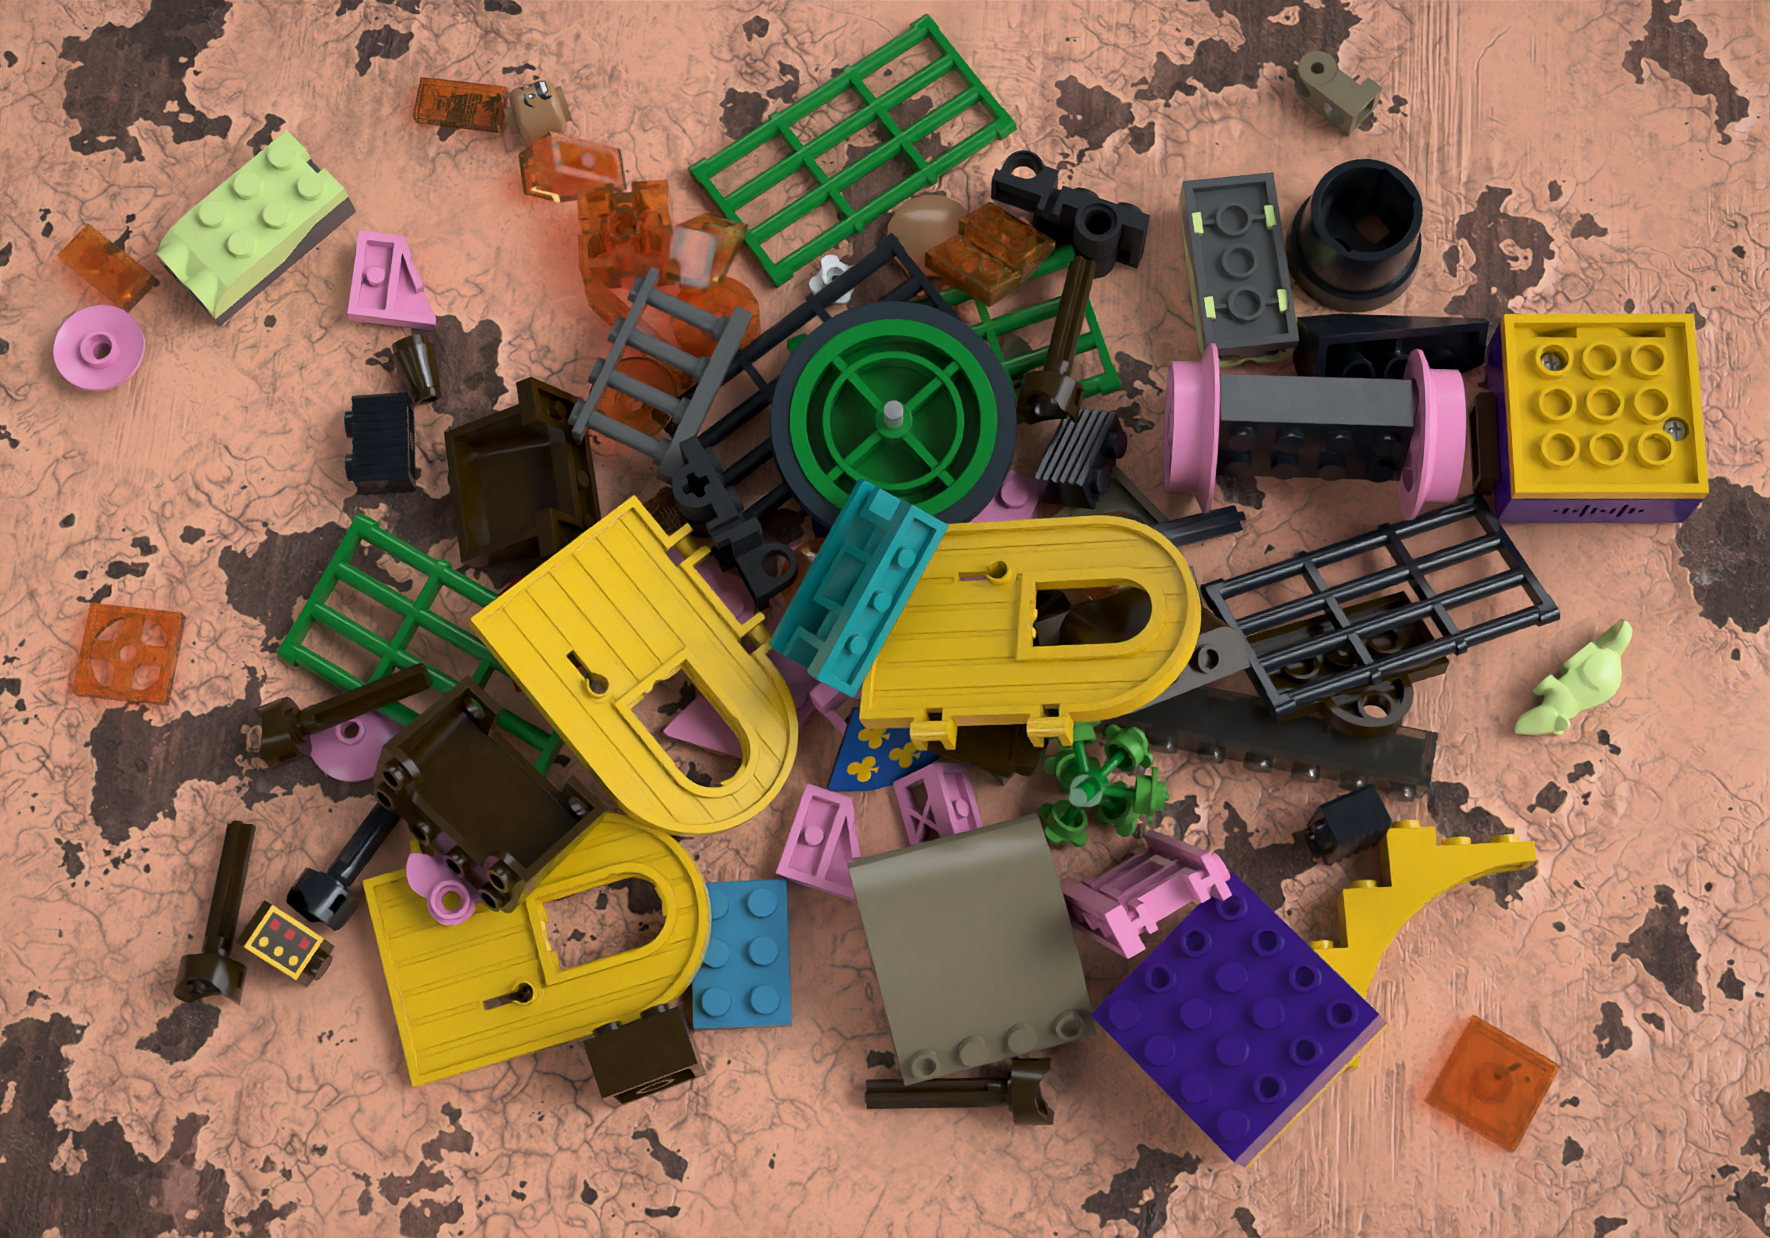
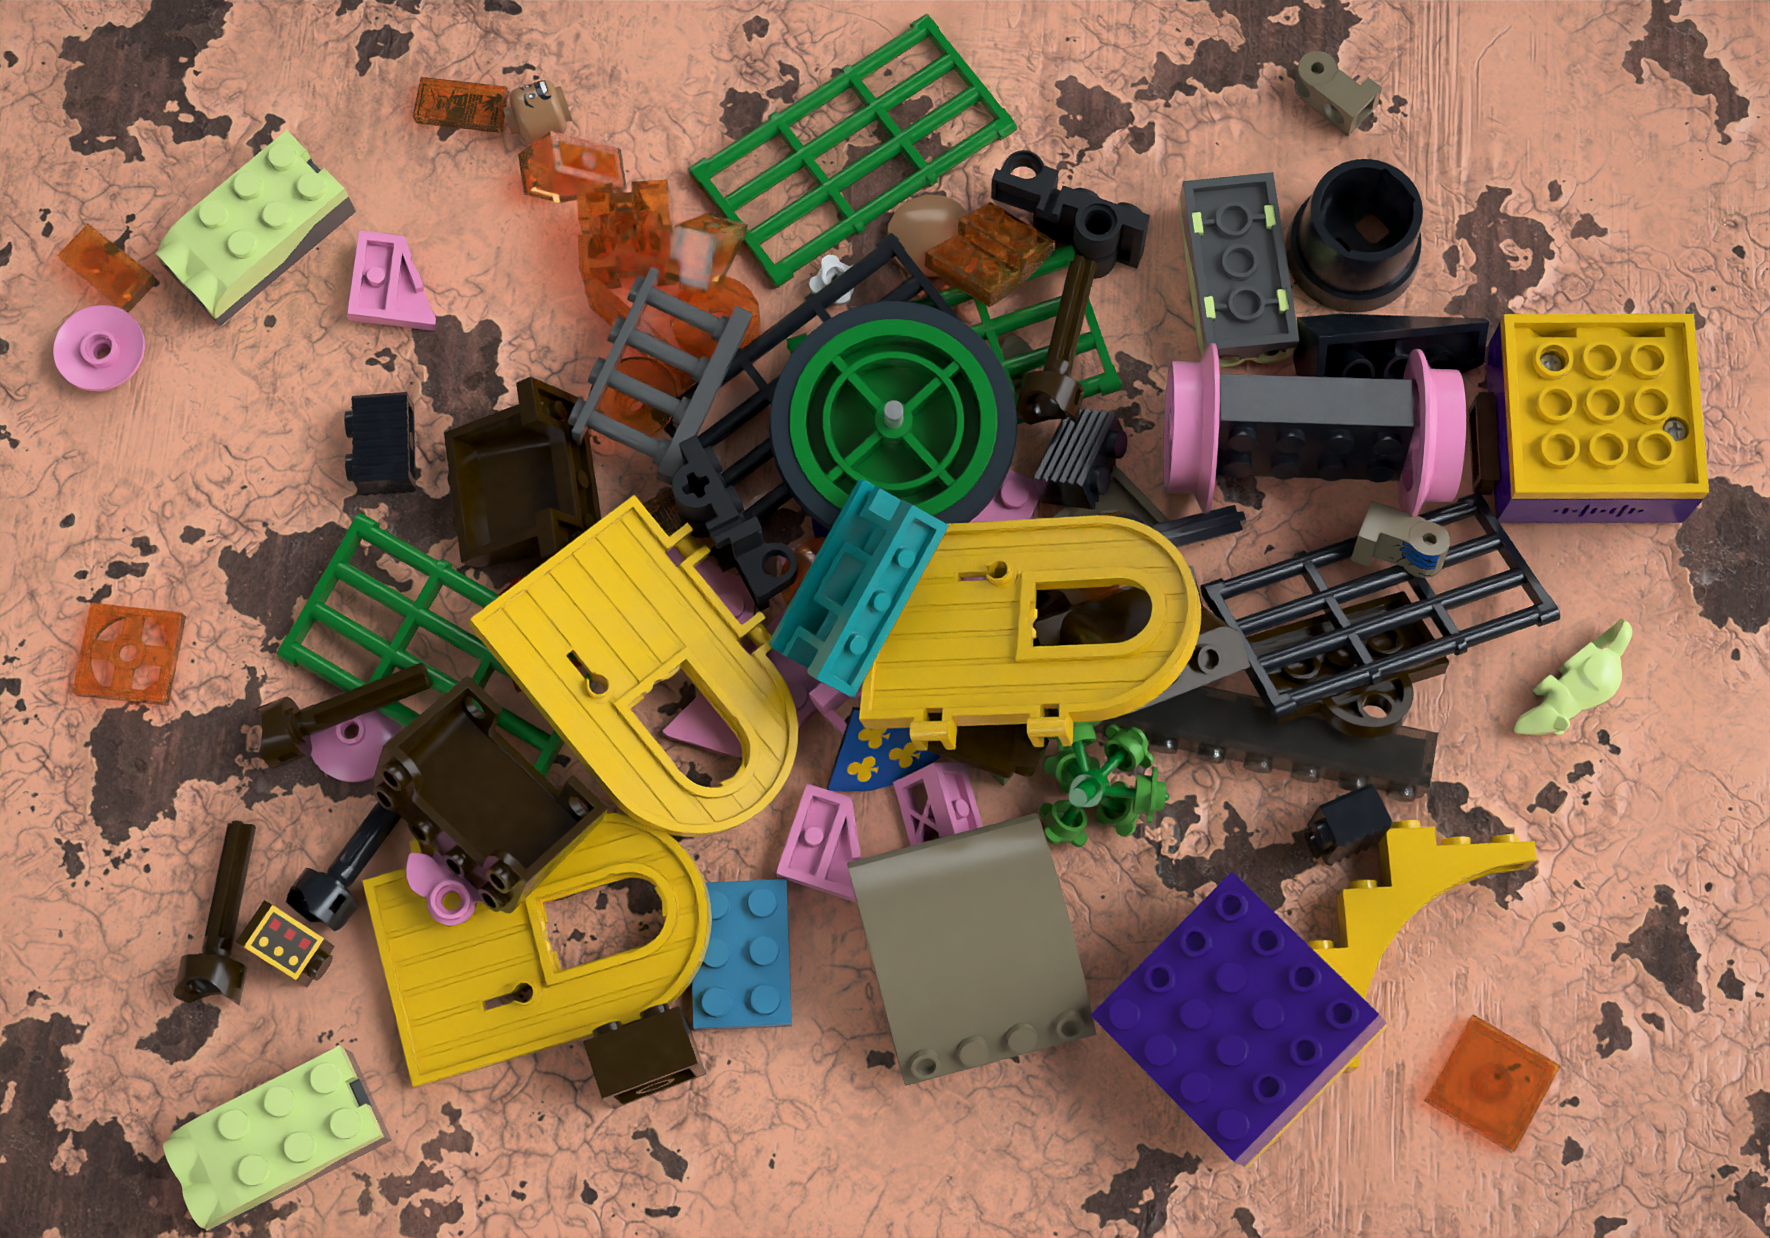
dark brown cone [391,334,442,405] -> none
dark brown piece [865,1057,1054,1126] -> none
bright pink fence [1060,829,1232,959] -> none
none -> yellowish green piece [163,1045,392,1232]
none -> dark tan leg [1351,501,1451,578]

